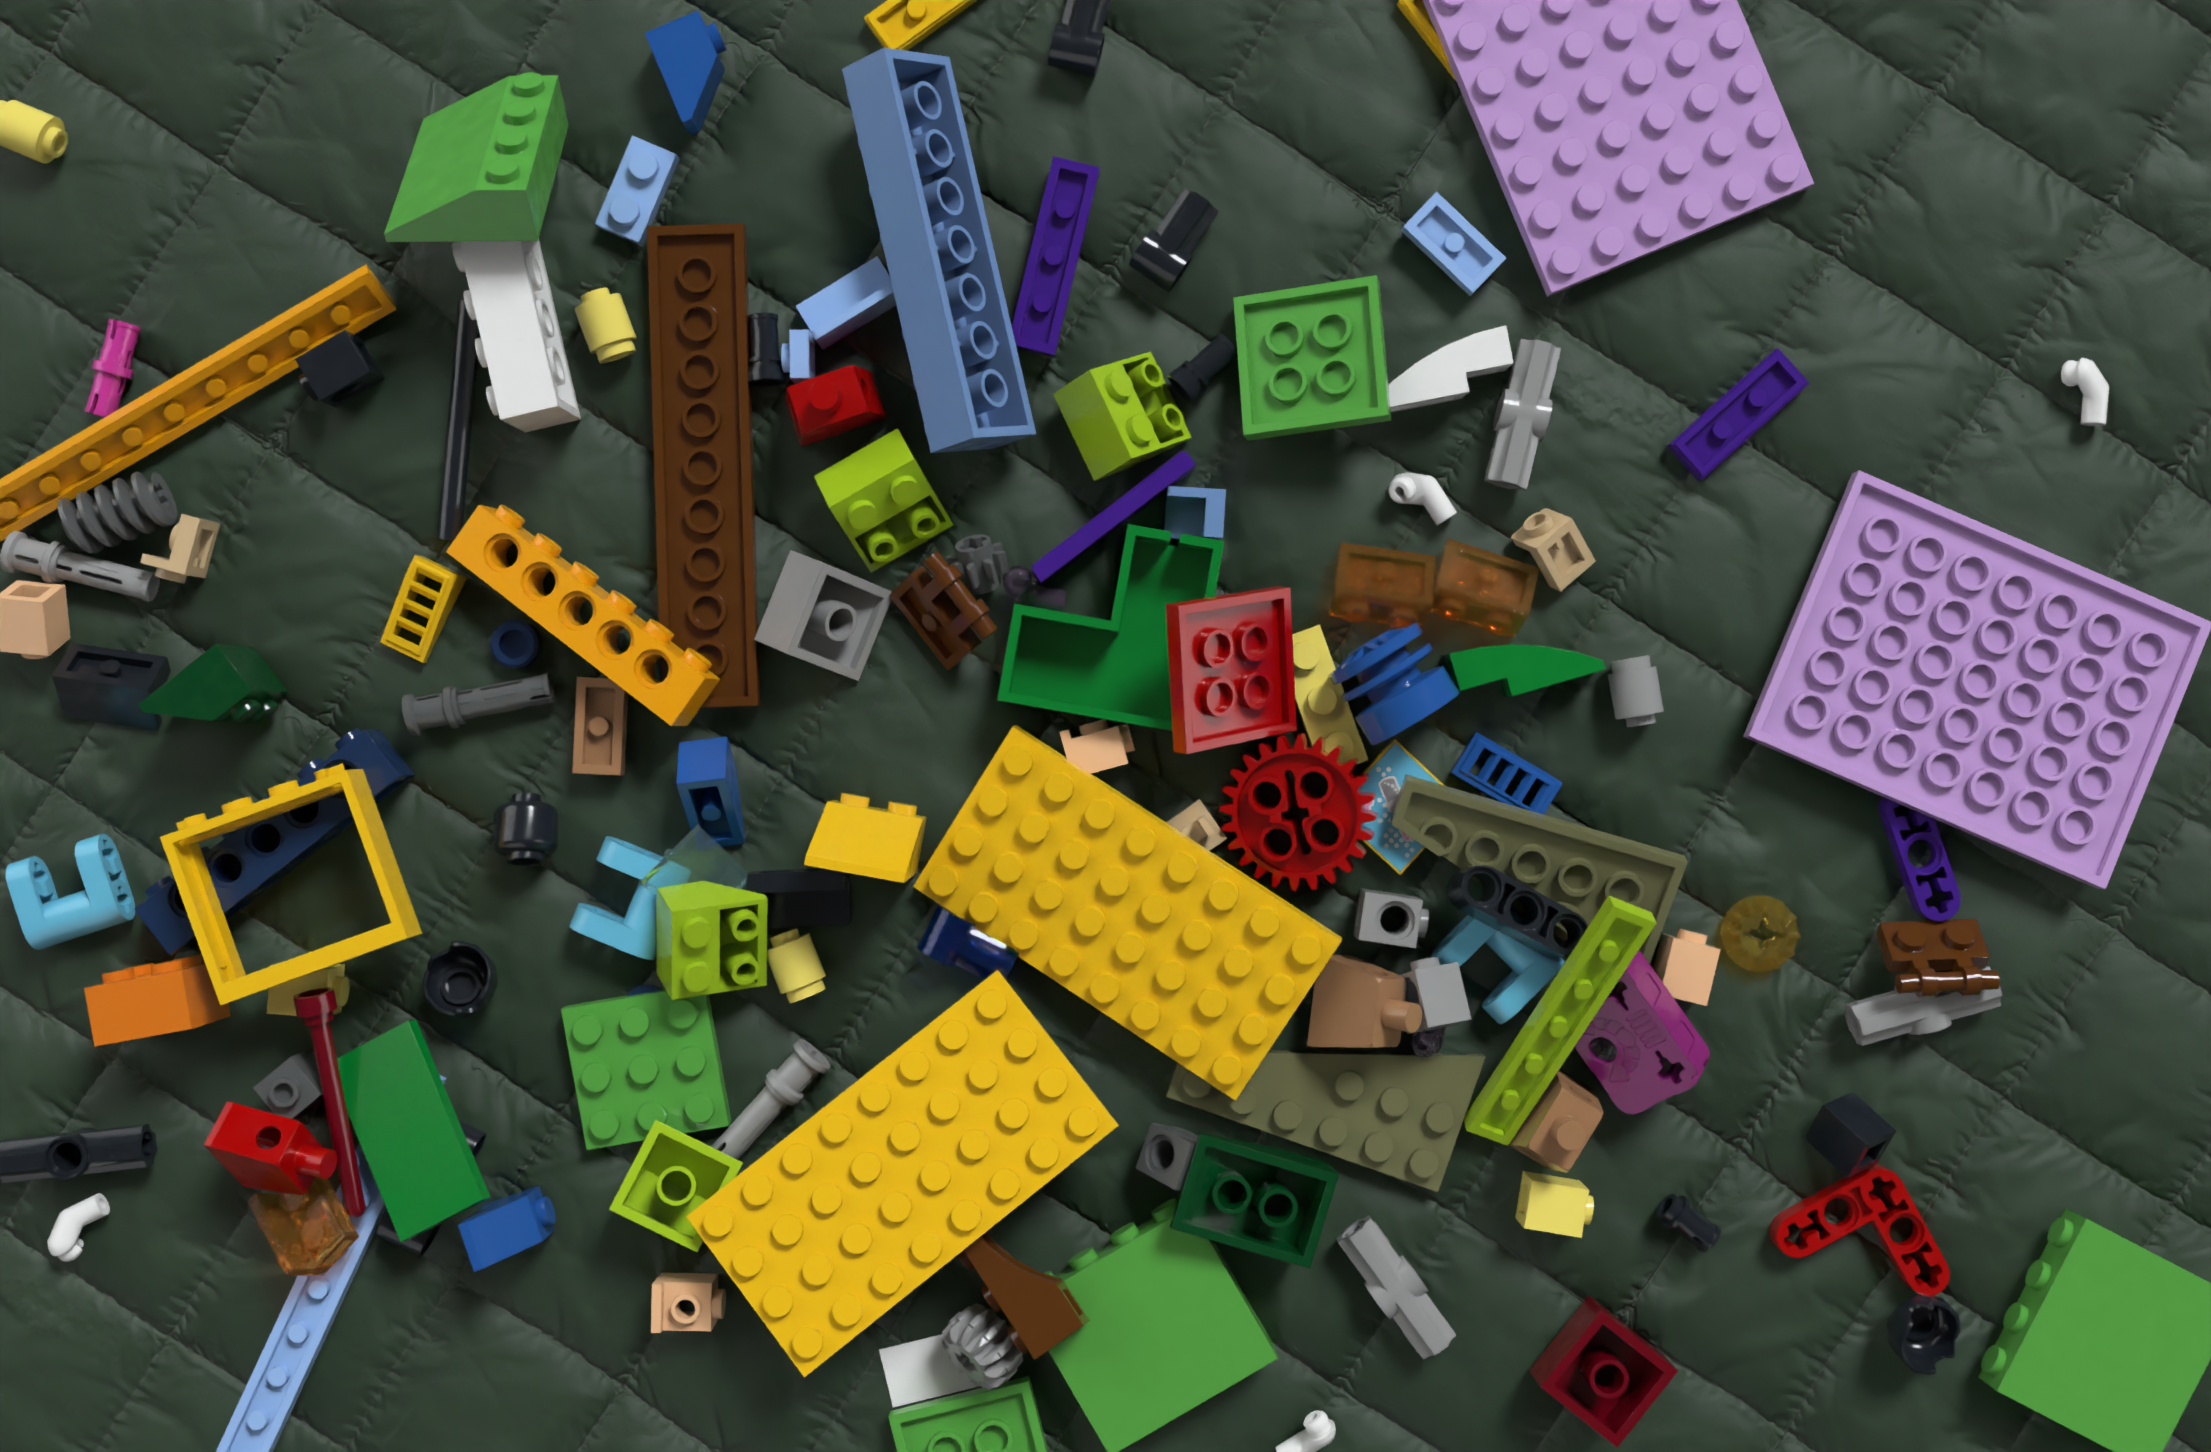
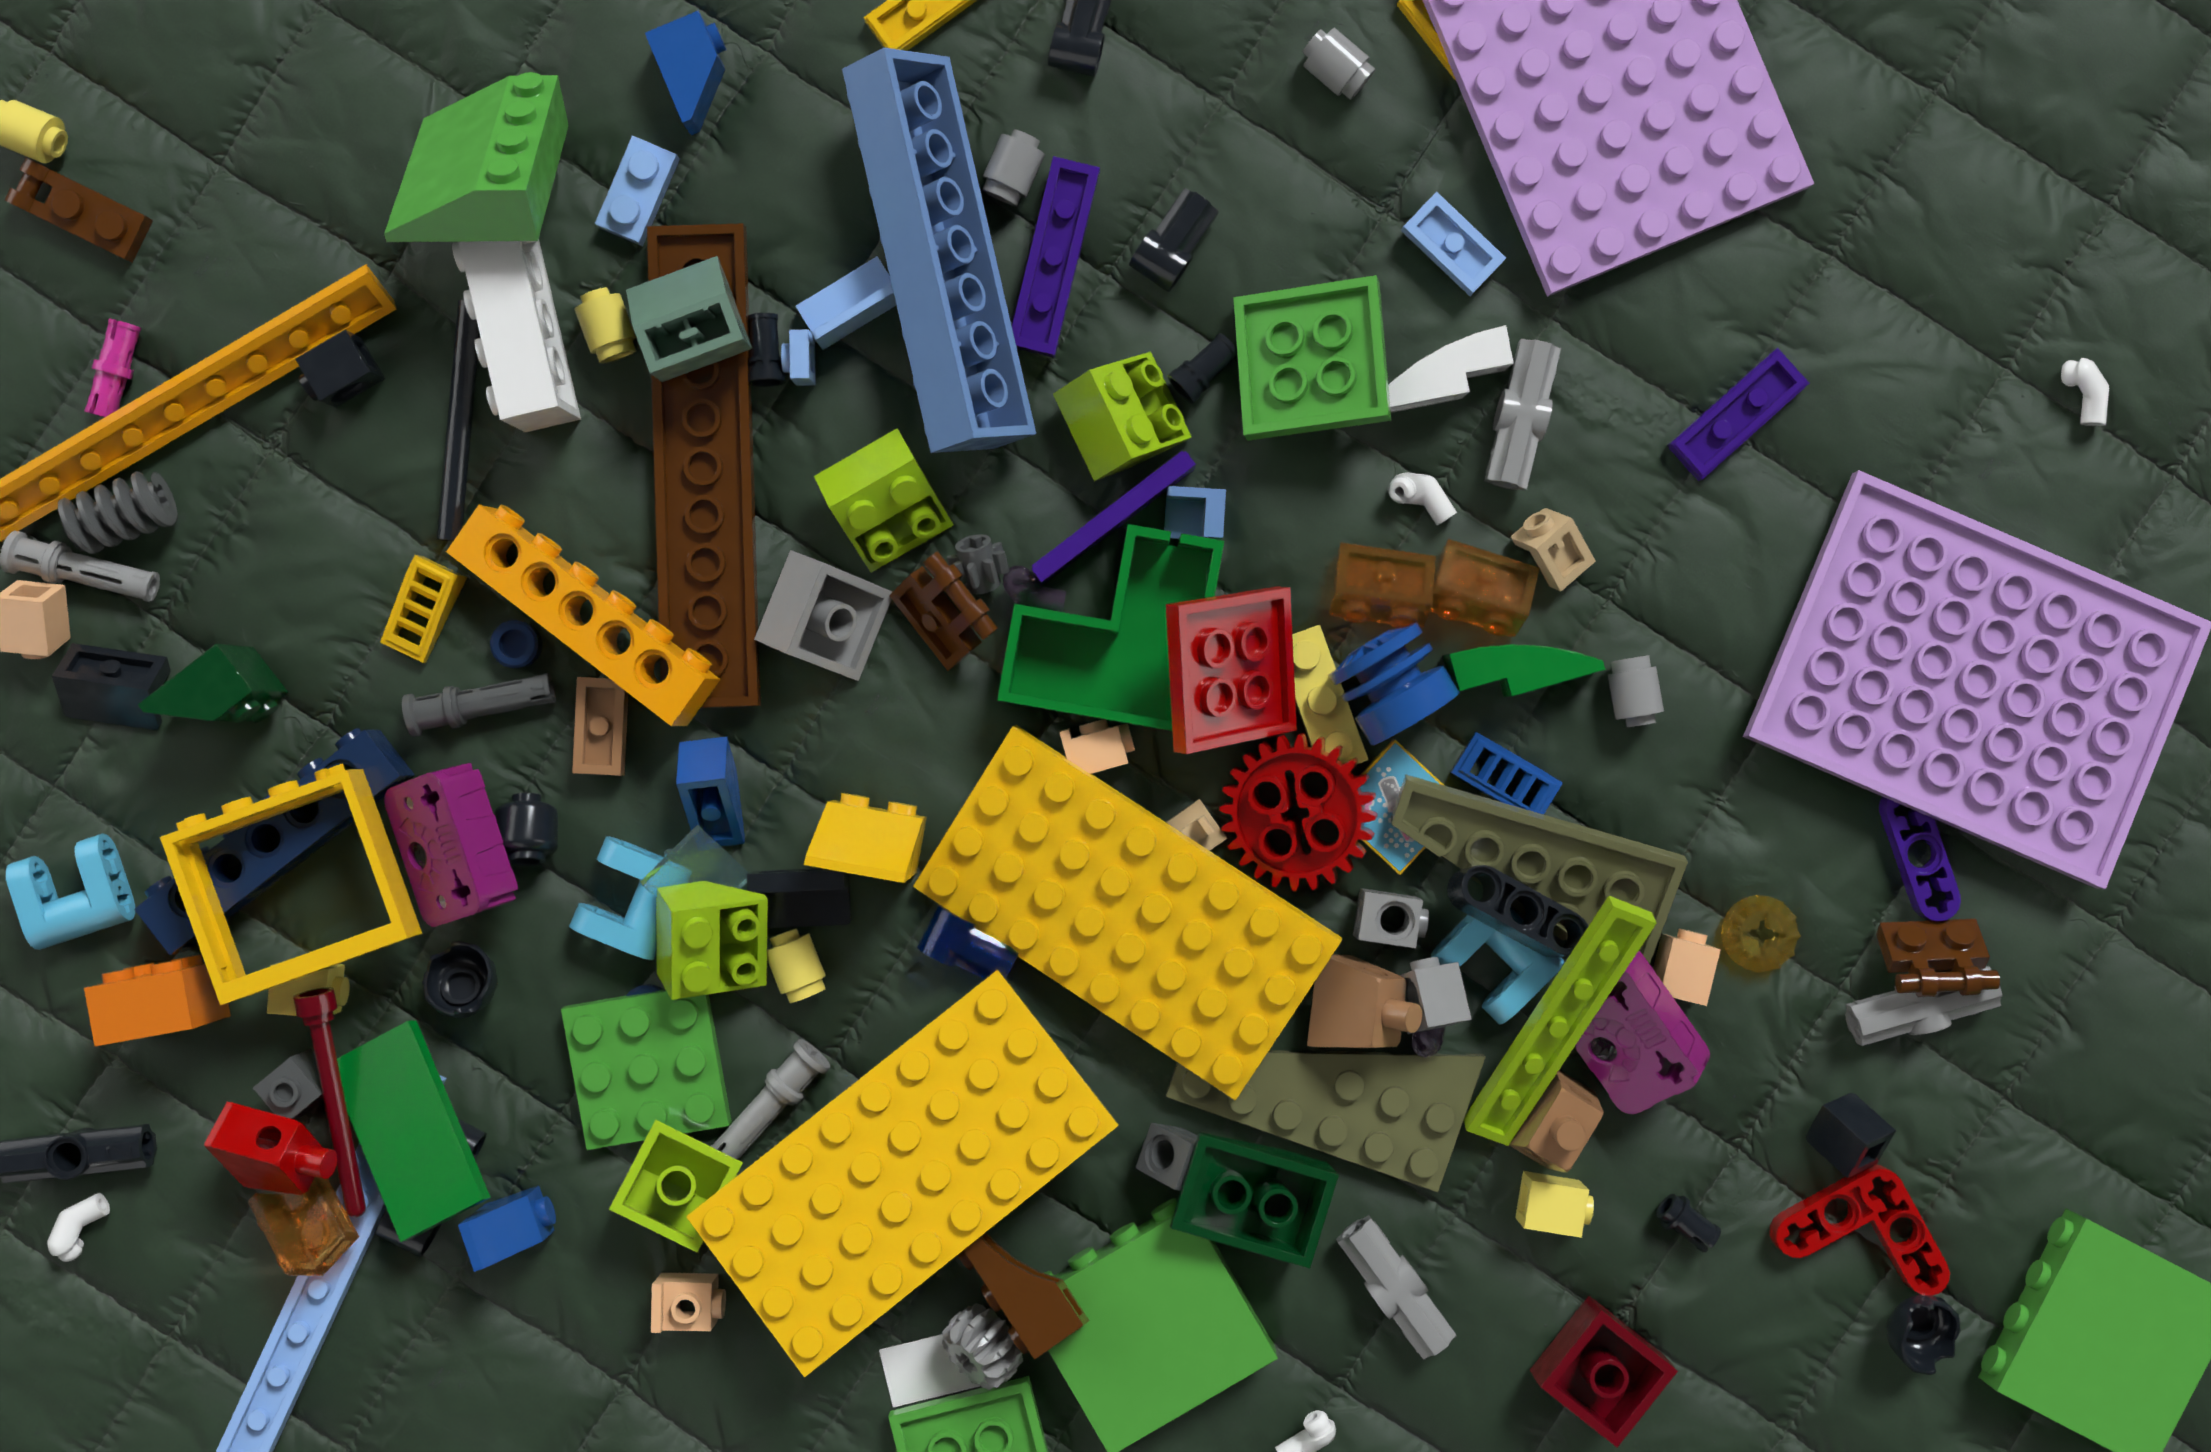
tan bracket [140,514,220,584] -> none
red torso [785,365,887,447] -> none
none -> reddish brown plate [4,157,153,263]
none -> magenta axle [384,763,518,927]
none -> sand green slope [626,256,752,382]
none -> light grey brick [982,129,1045,207]
none -> light grey brick [1302,27,1376,100]

